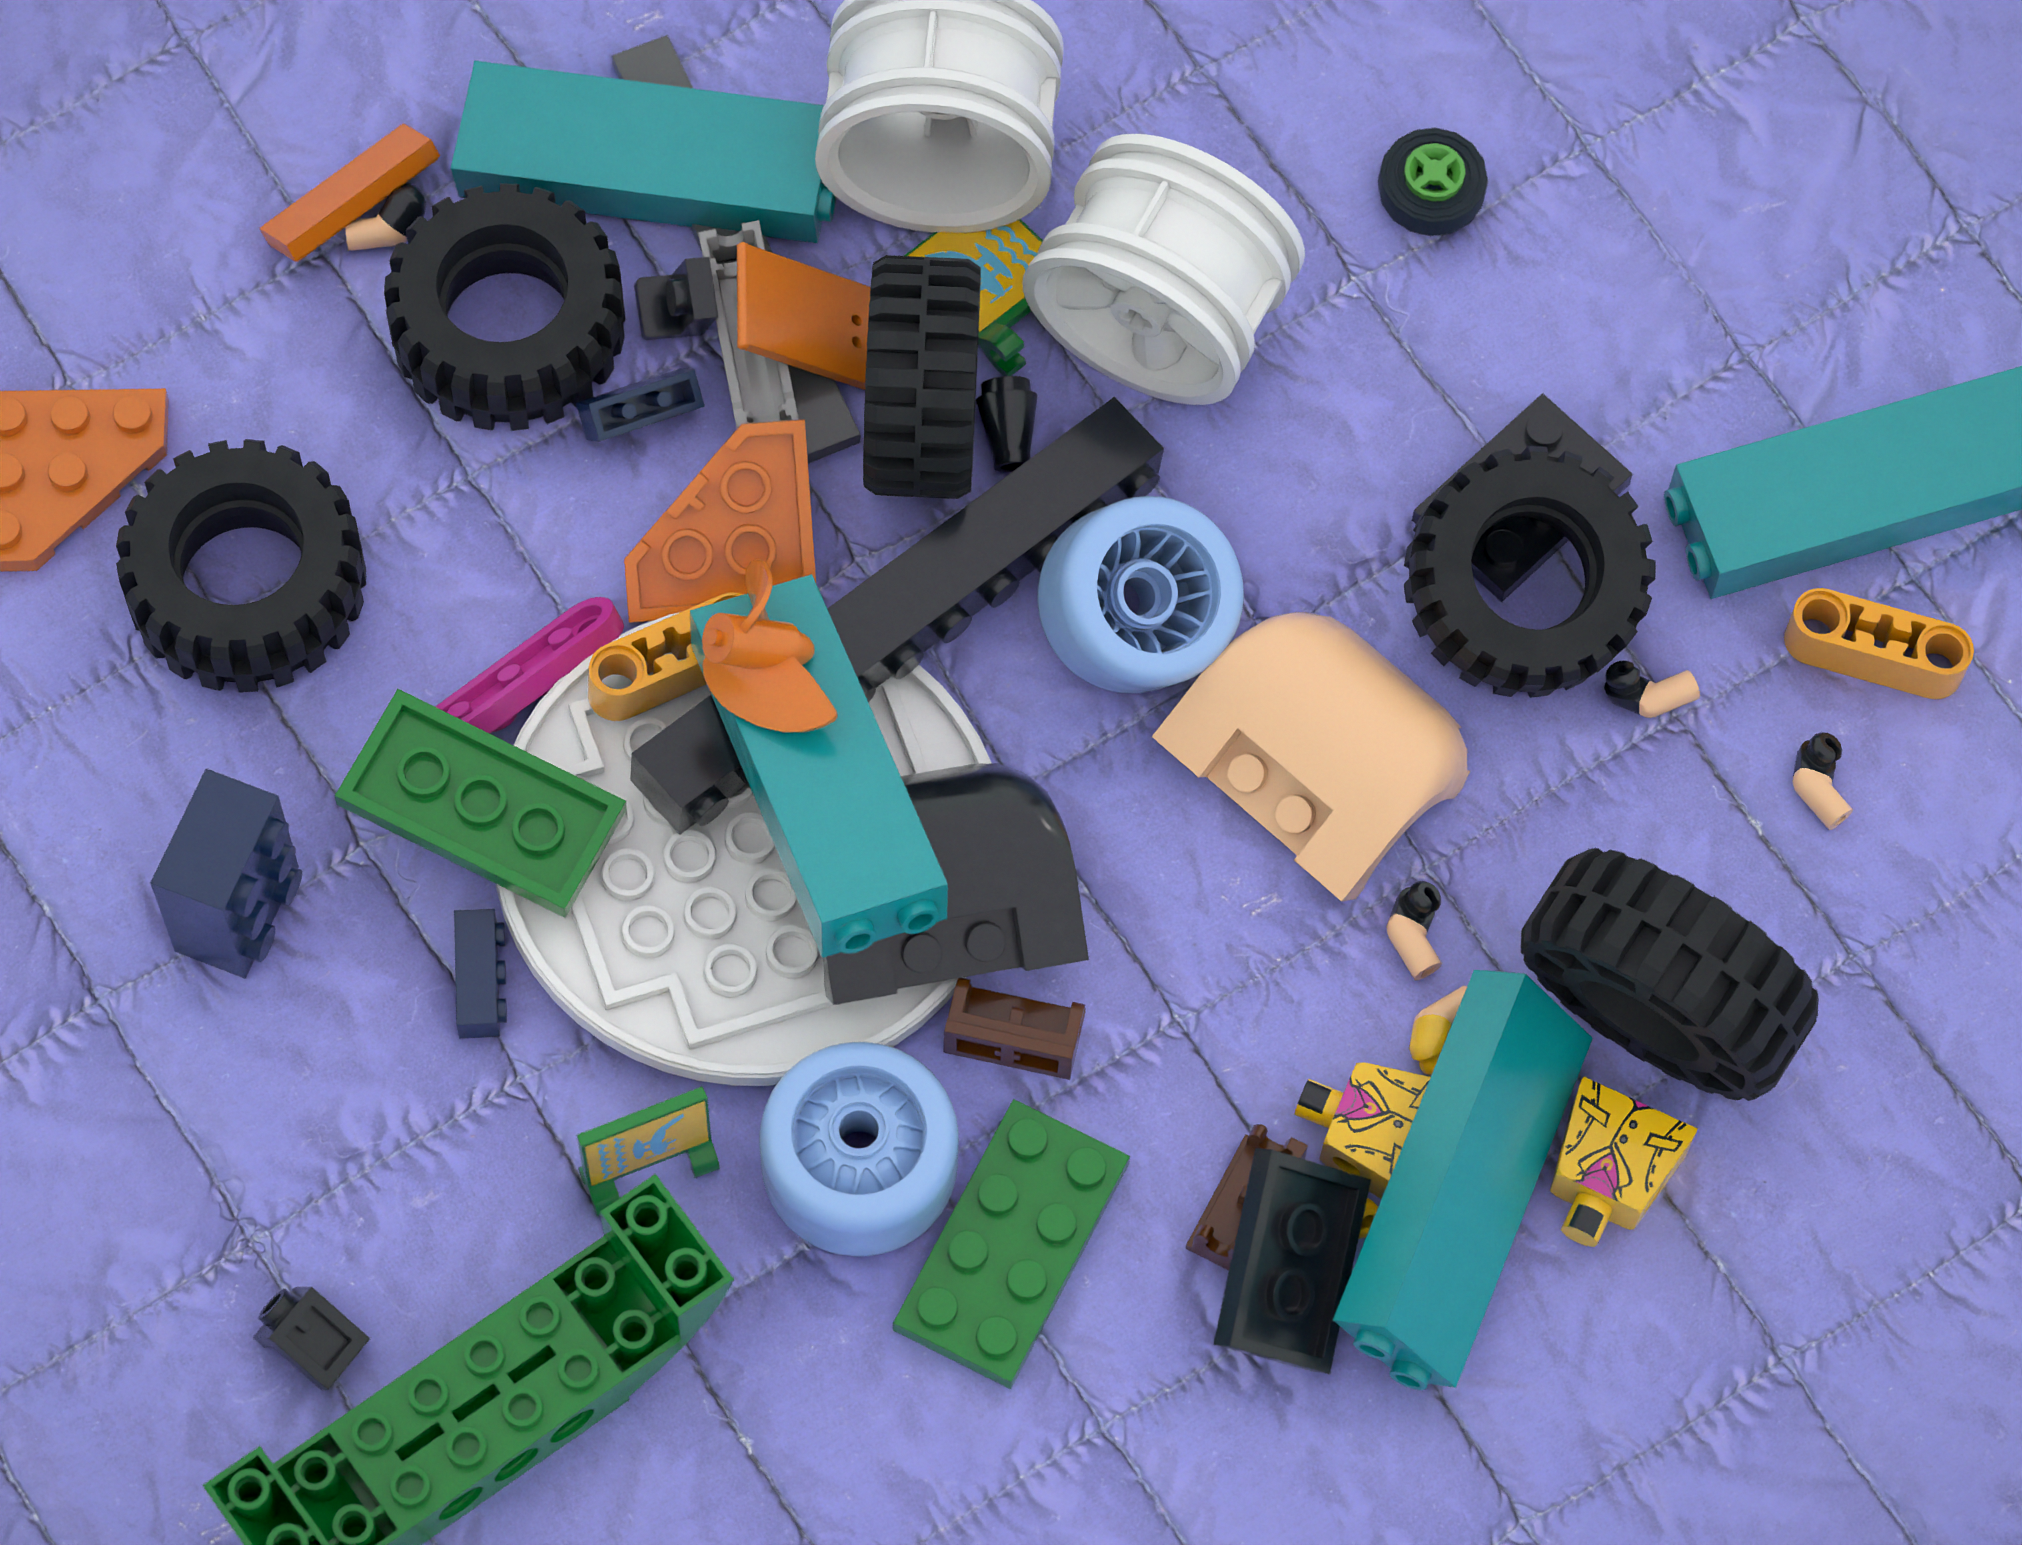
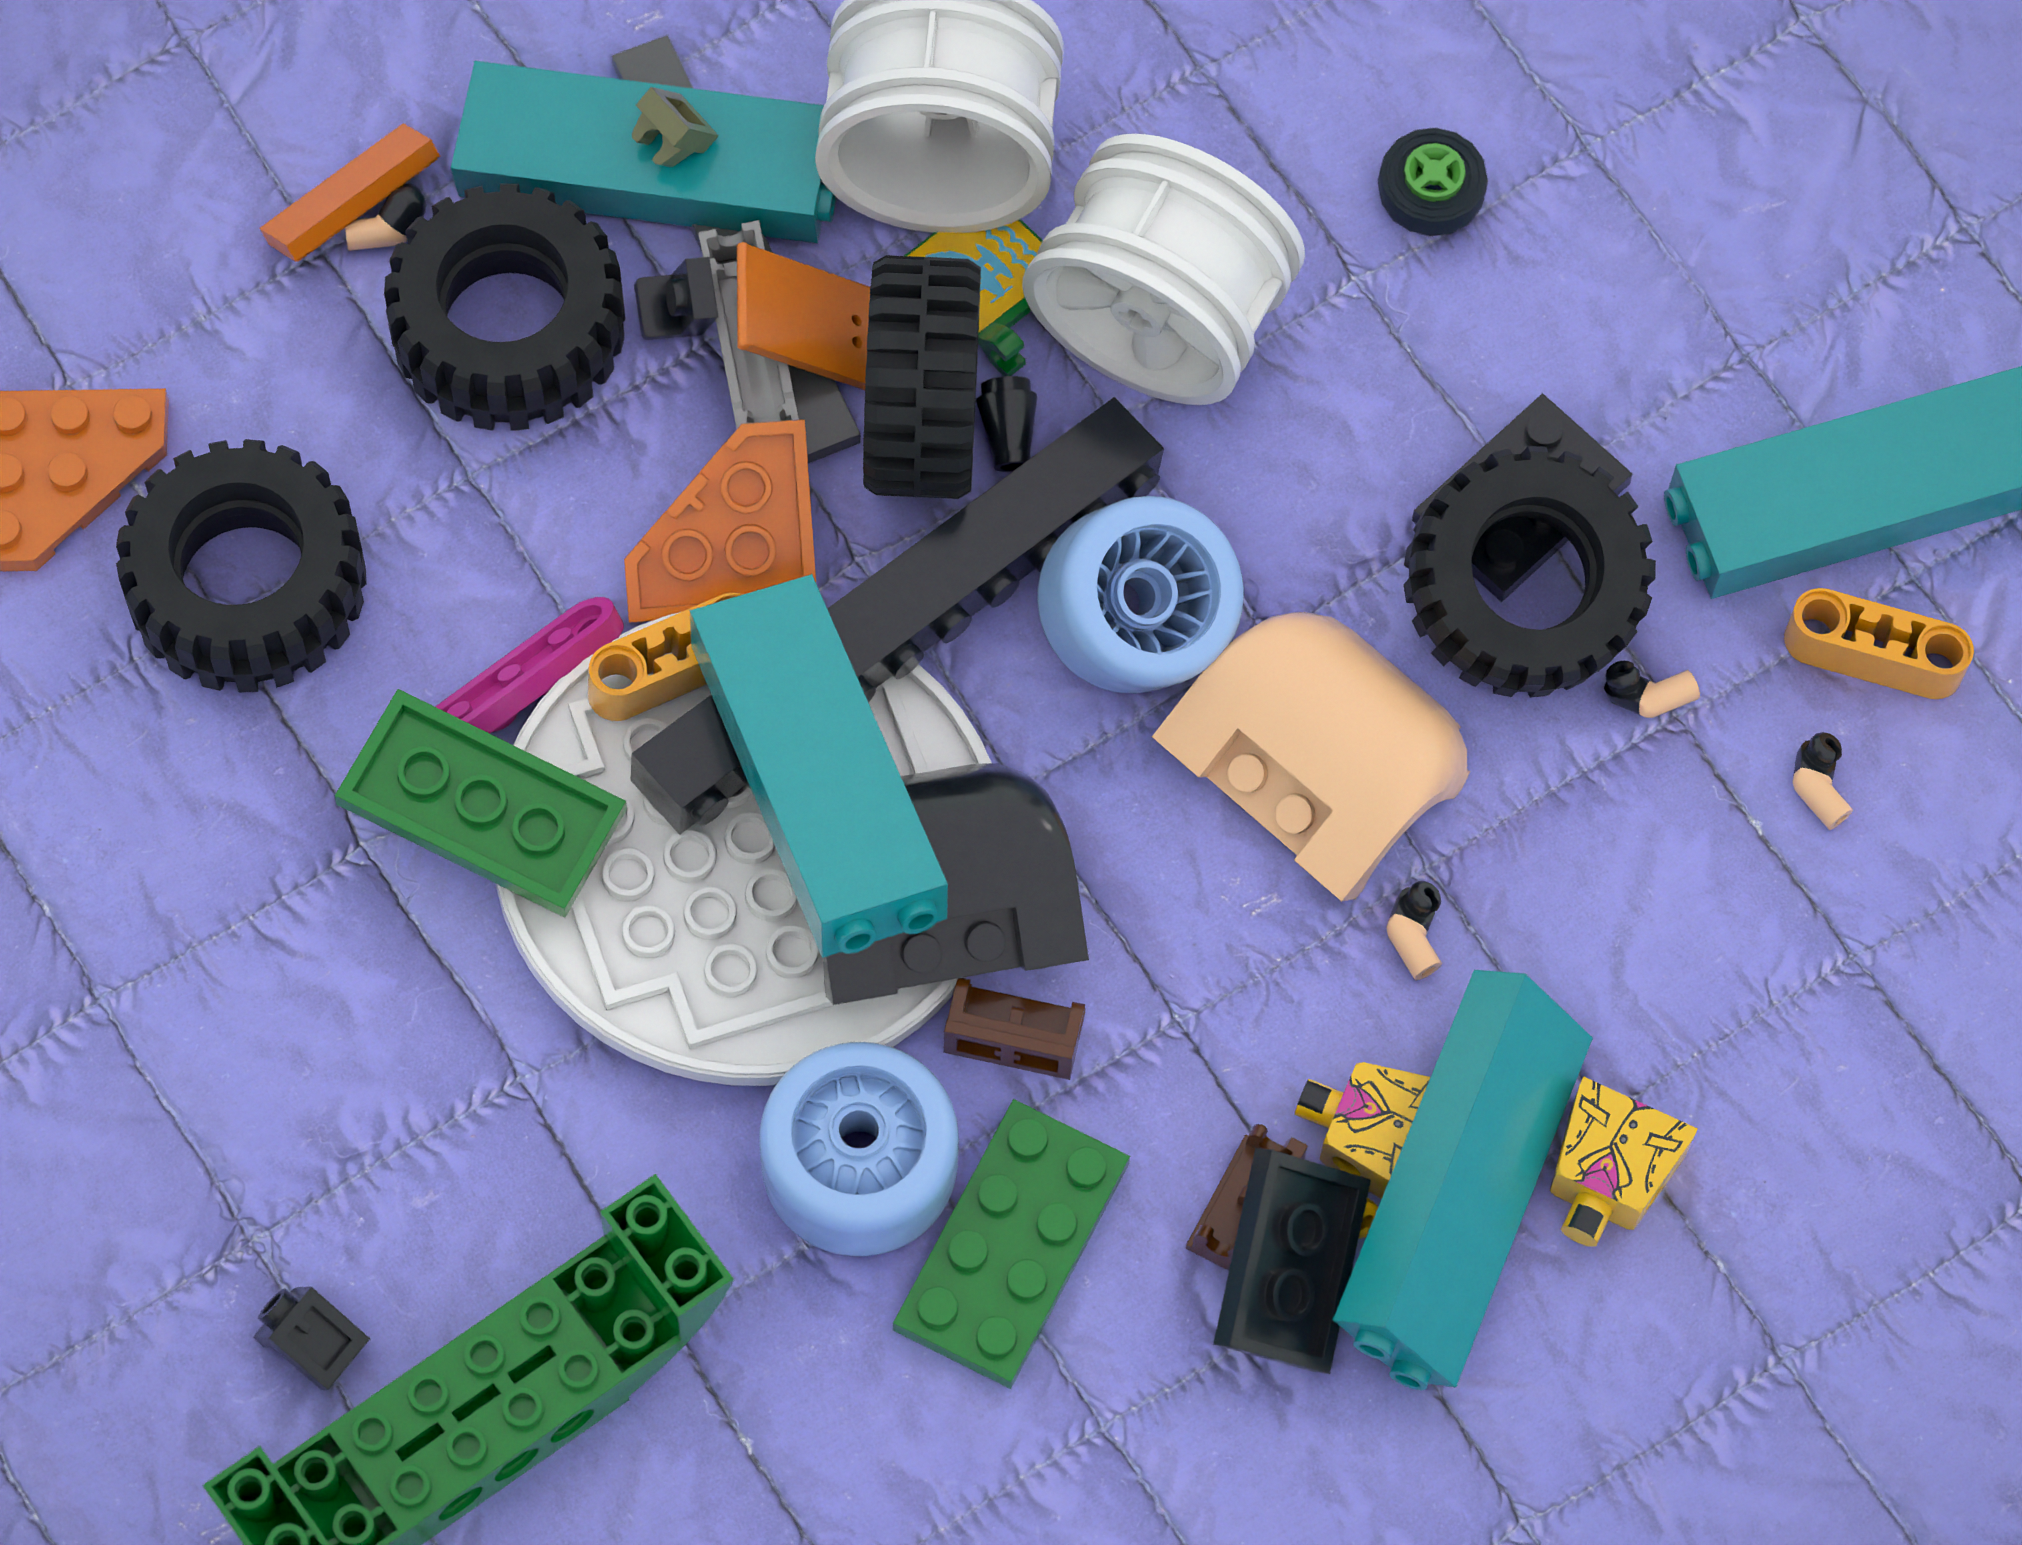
dark blue brick [150,768,302,979] -> none
dark blue piece [454,909,507,1039] -> none
dark blue piece [576,368,705,442] -> none
flag [577,1086,720,1216] -> none
orange piece [702,559,838,733] -> none
yellow arm [1409,986,1467,1075] -> none
black tyre [1520,848,1818,1101] -> none
none -> olive tile [632,87,719,167]

